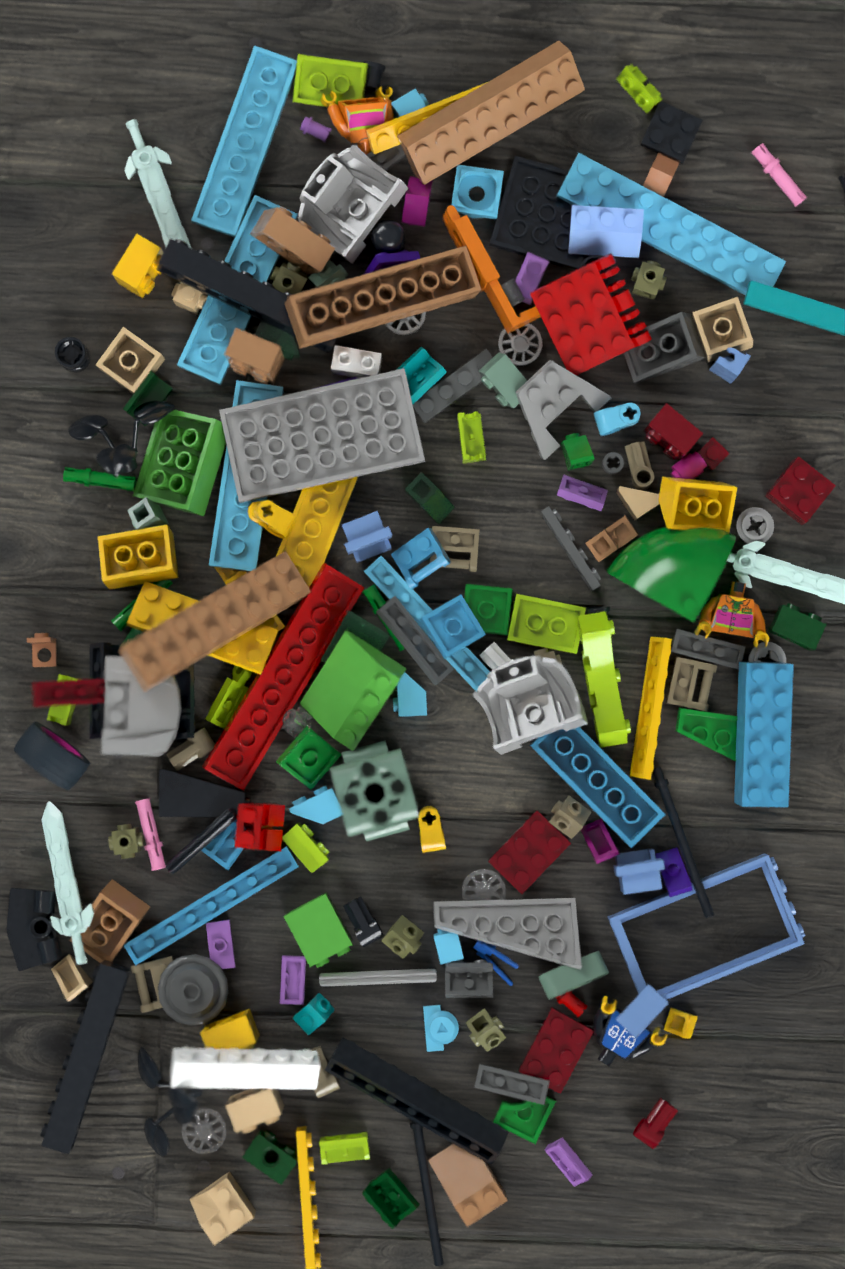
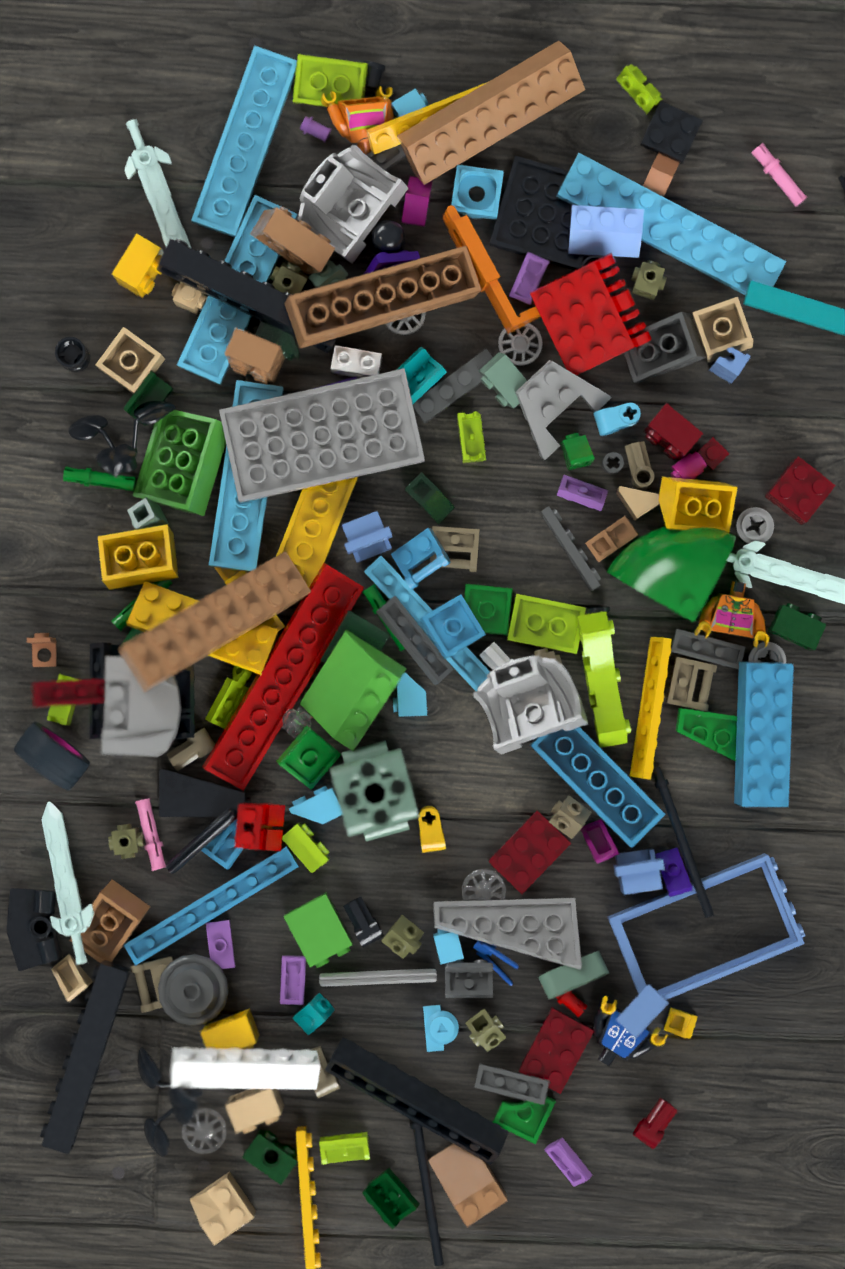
yellow piece [247,500,296,539] -> none
dark grey piece [501,278,525,307] -> none

